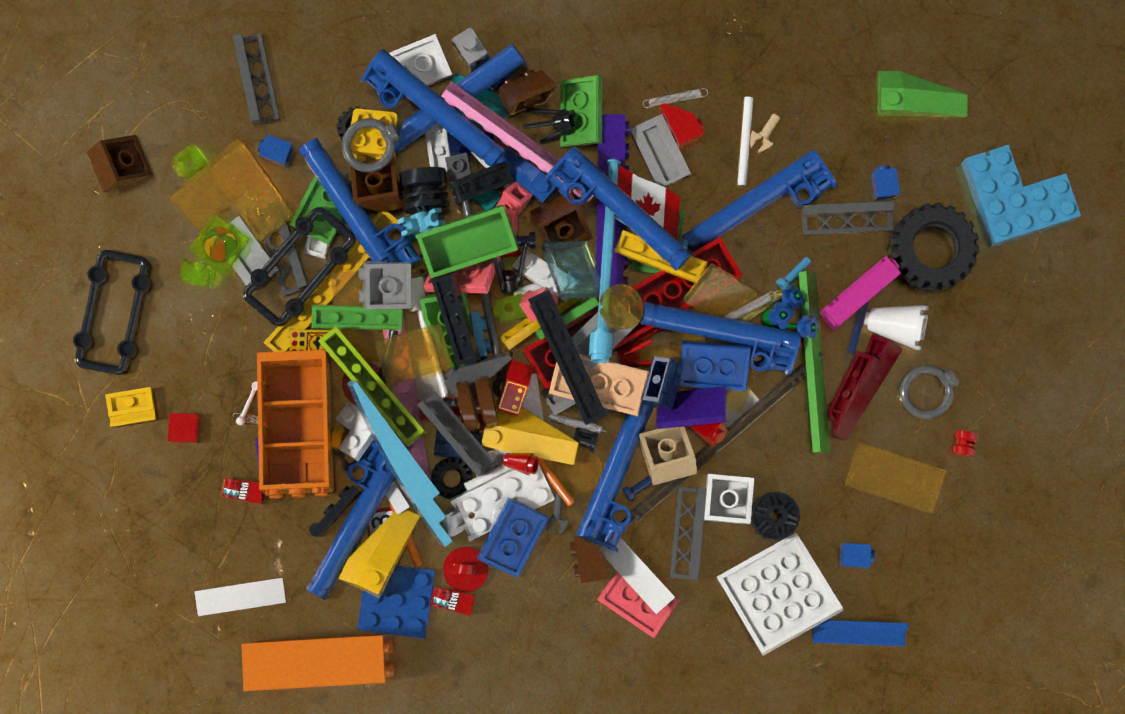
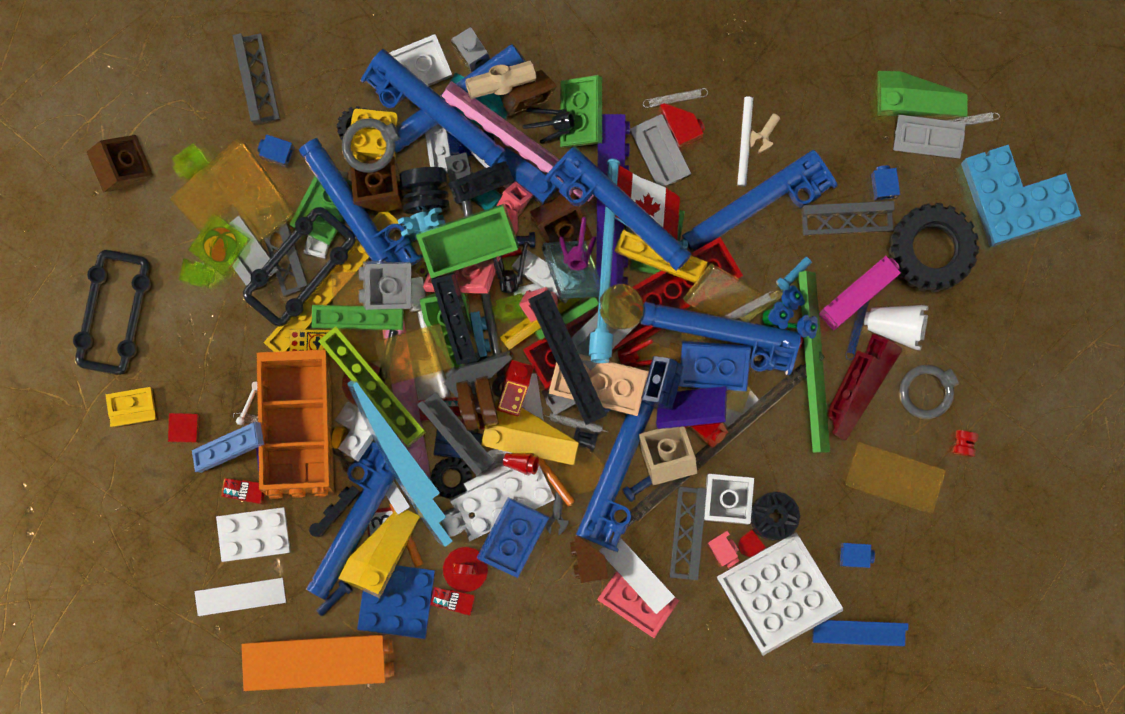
none -> medium blue tile [192,422,264,472]
none -> white plate [216,507,291,562]
none -> dark blue piece [316,580,353,616]
none -> tan piece [465,61,536,99]
none -> magenta plant [559,217,596,271]
none -> coral brick [707,531,740,568]
none -> red tile [738,529,766,557]
none -> light grey piece [893,114,966,159]
none -> white piece [948,112,1000,126]

